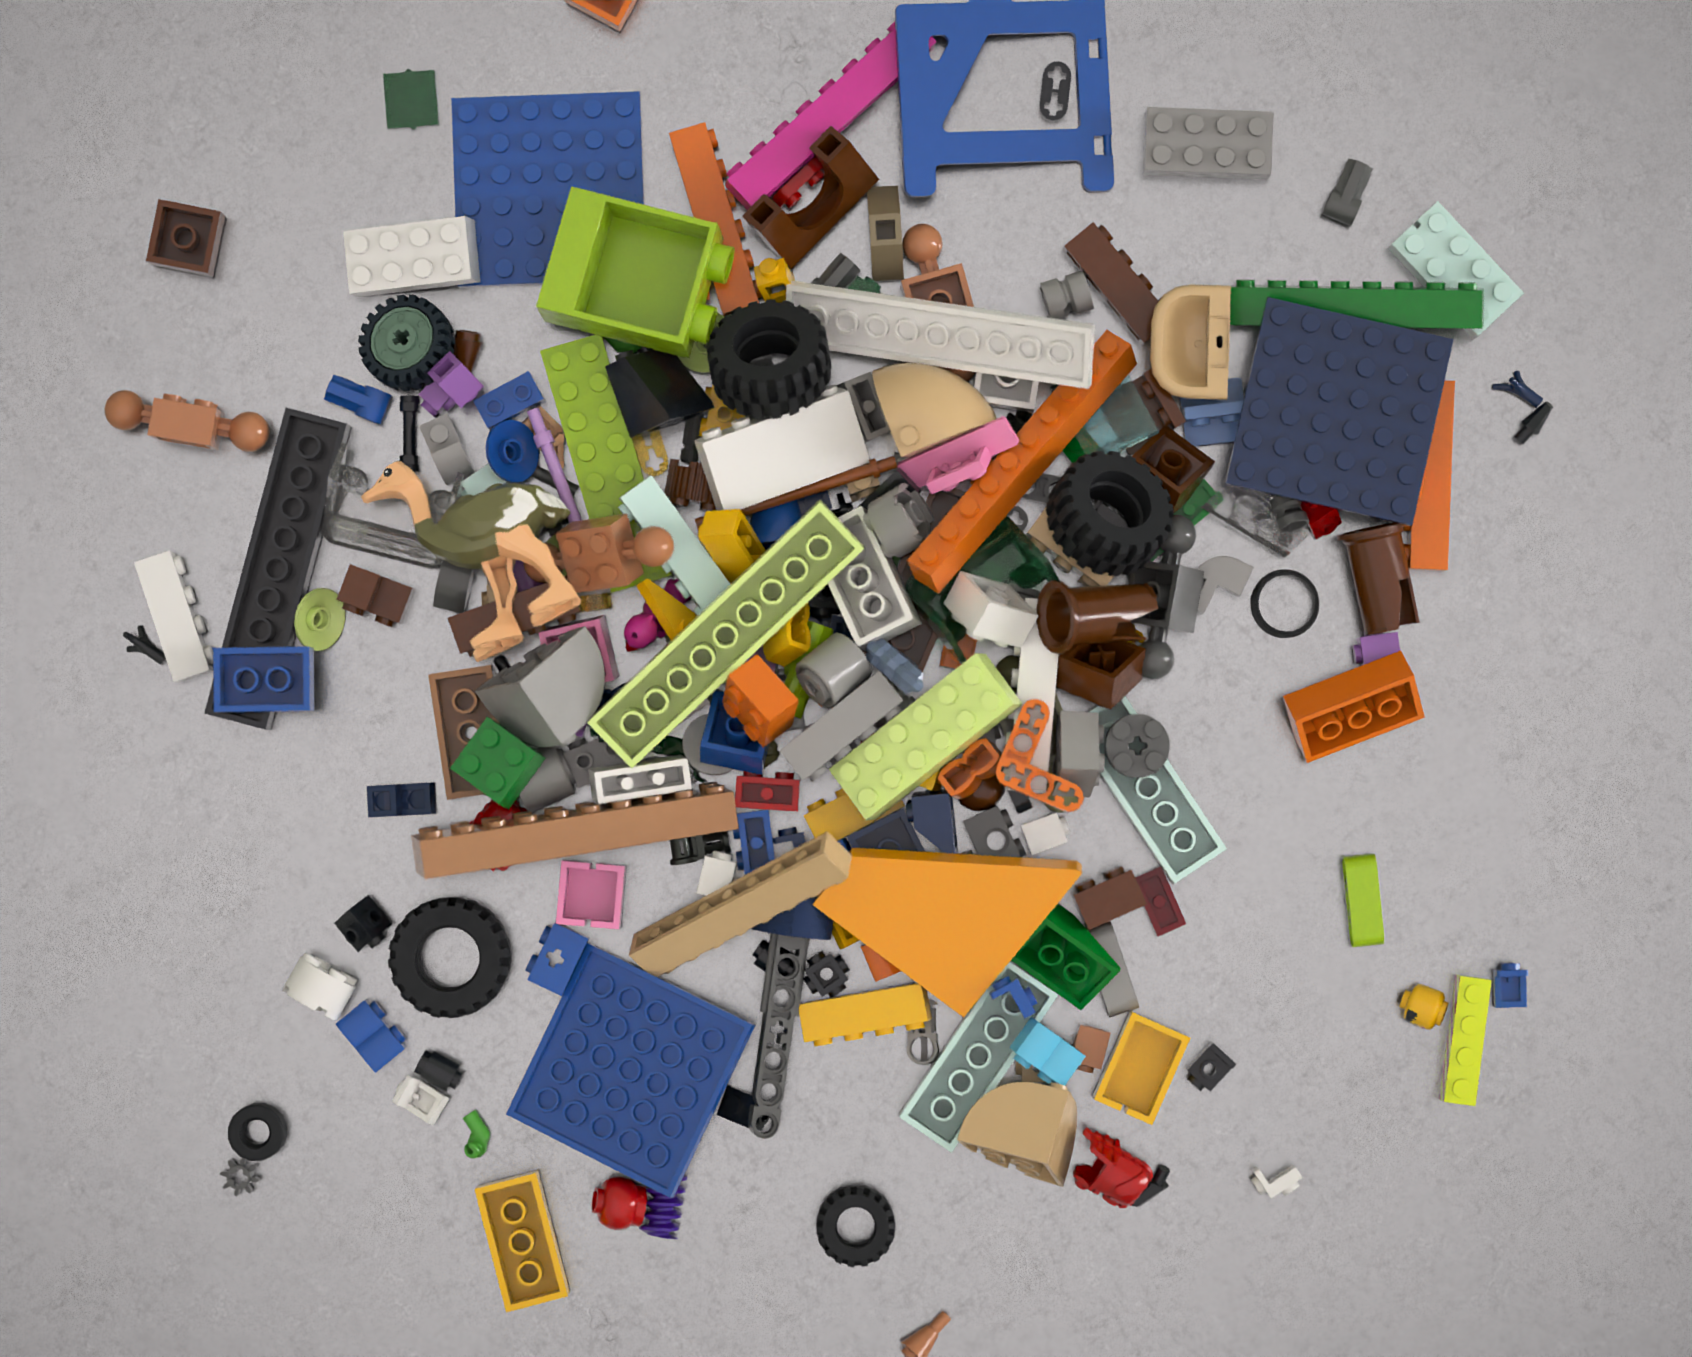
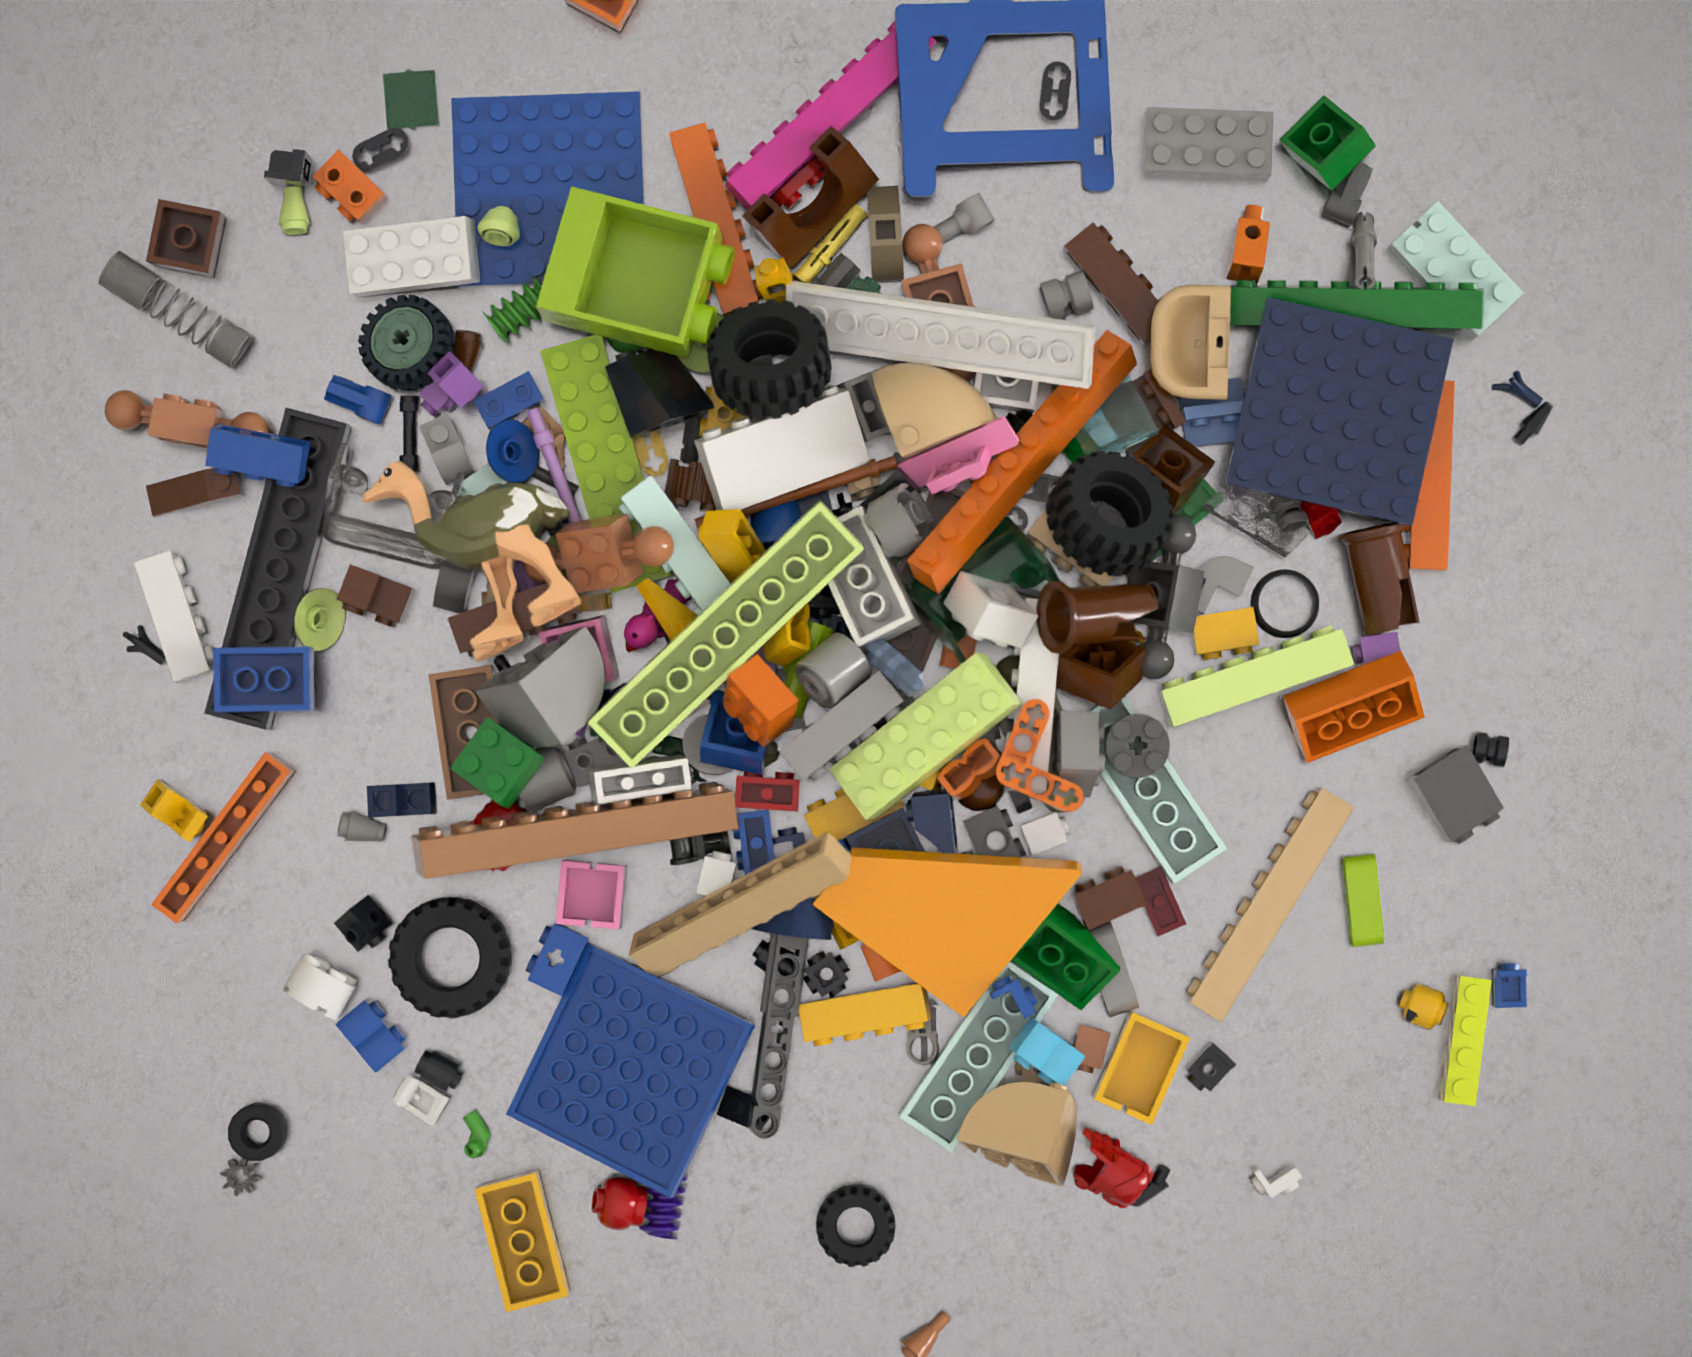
none -> light grey piece [98,251,252,368]
none -> yellow brick [140,779,208,842]
none -> reddish brown slope [146,468,245,517]
none -> orange brick [151,752,294,924]
none -> blue brick [205,424,310,486]
none -> black panel [264,149,313,190]
none -> yellowish green cone [278,186,310,235]
none -> orange brick [312,149,387,224]
none -> light grey cone [337,810,385,842]
none -> black beam [352,128,410,170]
none -> yellowish green cone [477,206,520,246]
none -> bright green piece [482,276,541,342]
none -> light yellow pin [793,204,868,283]
none -> light grey pin [934,193,995,242]
none -> yellowish green brick [1157,625,1354,727]
none -> tan brick [1186,787,1355,1022]
none -> yellow brick [1191,607,1259,660]
none -> orange torso [1226,205,1270,284]
none -> green brick [1279,95,1376,191]
none -> light grey pin [1352,212,1377,289]
none -> dark grey slope [1406,744,1504,844]
none -> black wheel [1472,732,1509,767]

